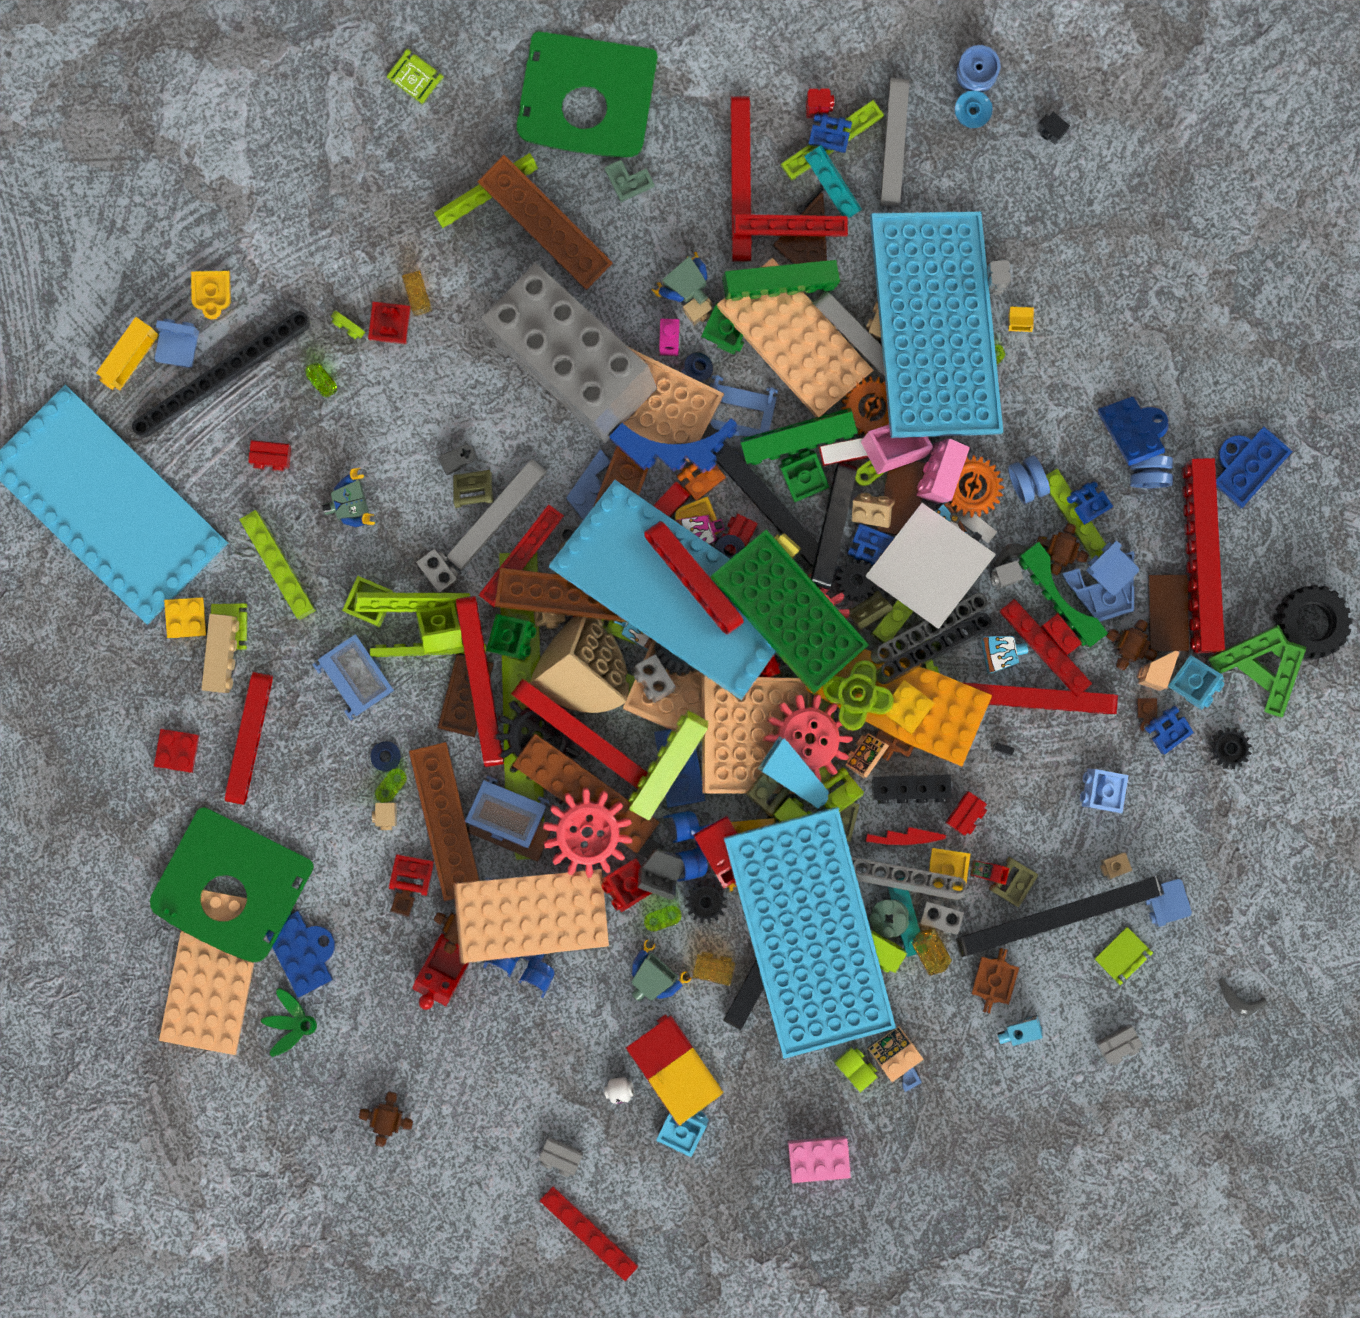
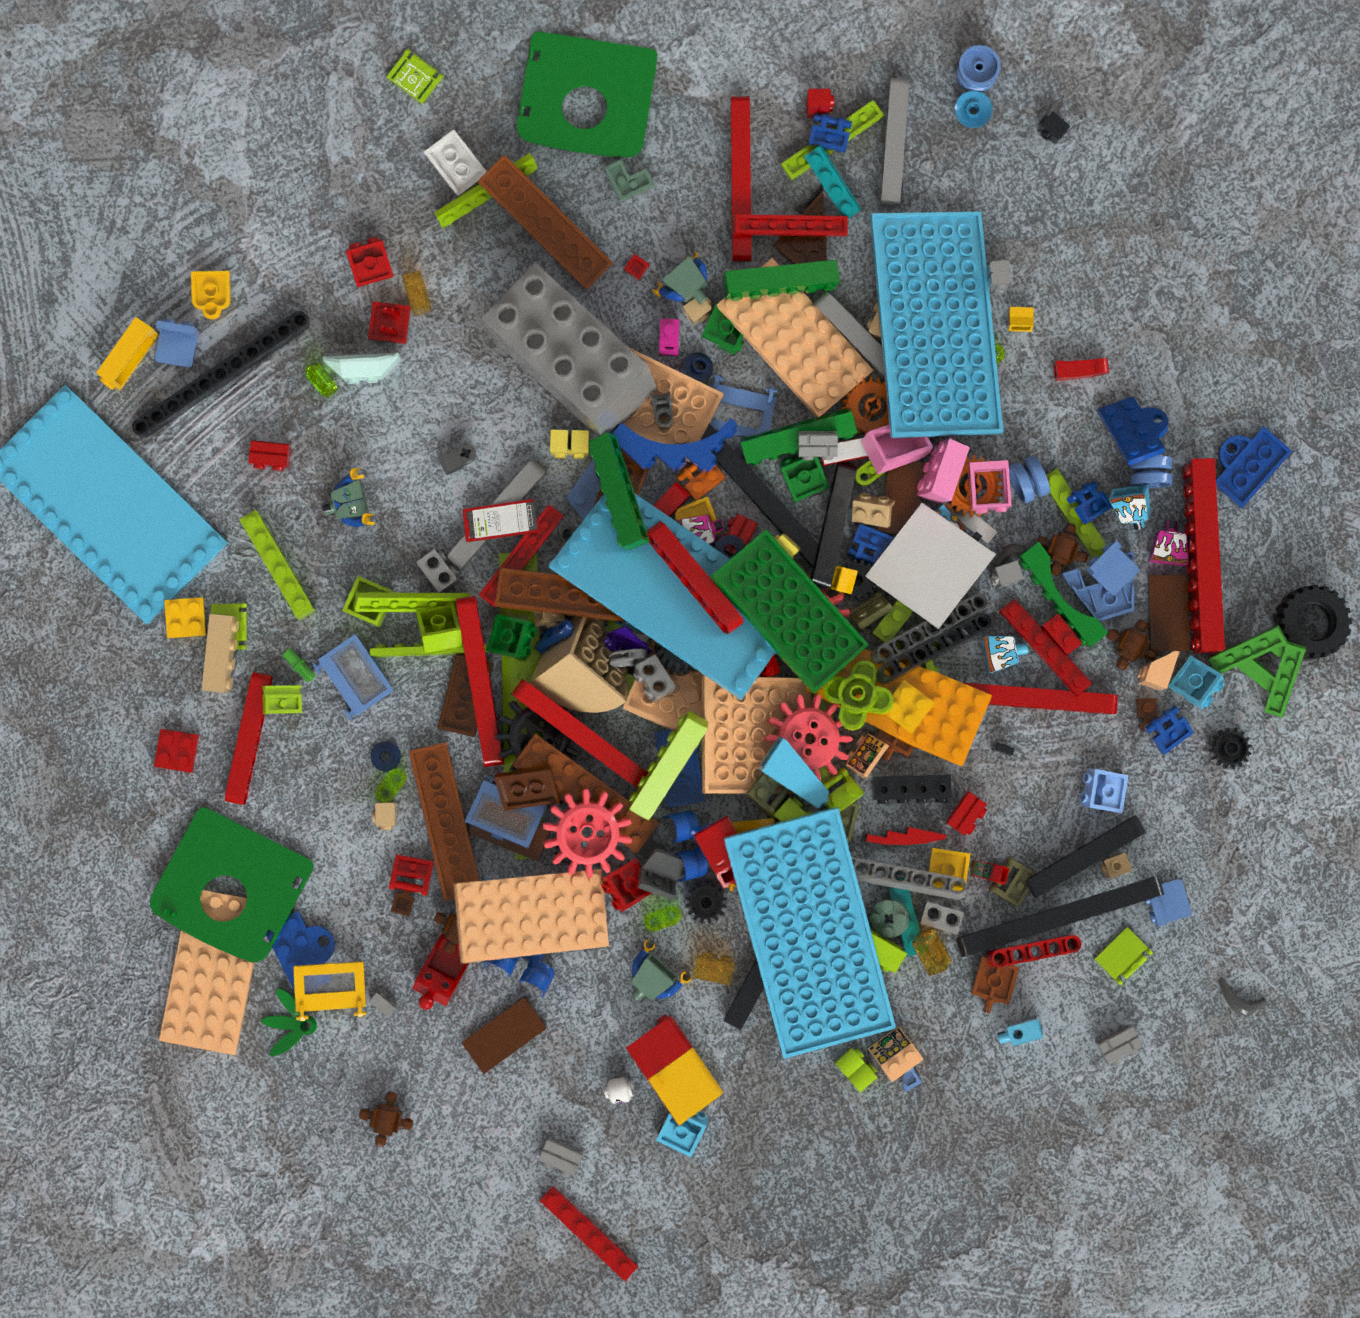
lime plate [330,310,365,340] -> none
olive plate [453,470,493,508] -> none
bright pink piece [788,1136,851,1183] -> none
none -> lime plate [262,685,302,714]
none -> bright green axle [282,648,315,682]
none -> yellow piece [294,961,366,1021]
none -> light aqua wedge [323,352,401,384]
none -> red plate [346,236,394,288]
none -> light grey piece [369,992,396,1017]
none -> white plate [424,130,487,197]
none -> reddish brown tile [461,997,547,1074]
none -> sticker [463,499,538,542]
none -> reddish brown plate [494,766,561,810]
none -> blue plate [535,619,574,653]
none -> light yellow piece [550,430,590,459]
none -> green brick [588,432,650,550]
none -> dark purple hinge [603,626,652,667]
none -> light grey piece [609,649,648,667]
none -> red plate [624,254,650,281]
none -> dark grey piece [651,391,674,430]
none -> light grey brick [798,431,838,460]
none -> yellow piece [830,565,858,594]
none -> bright pink window [967,460,1012,514]
none -> red beam [986,935,1082,967]
none -> black beam [1024,815,1146,898]
none -> red leg [1053,358,1110,381]
none -> torso [1109,484,1151,530]
none -> torso [1148,521,1188,566]

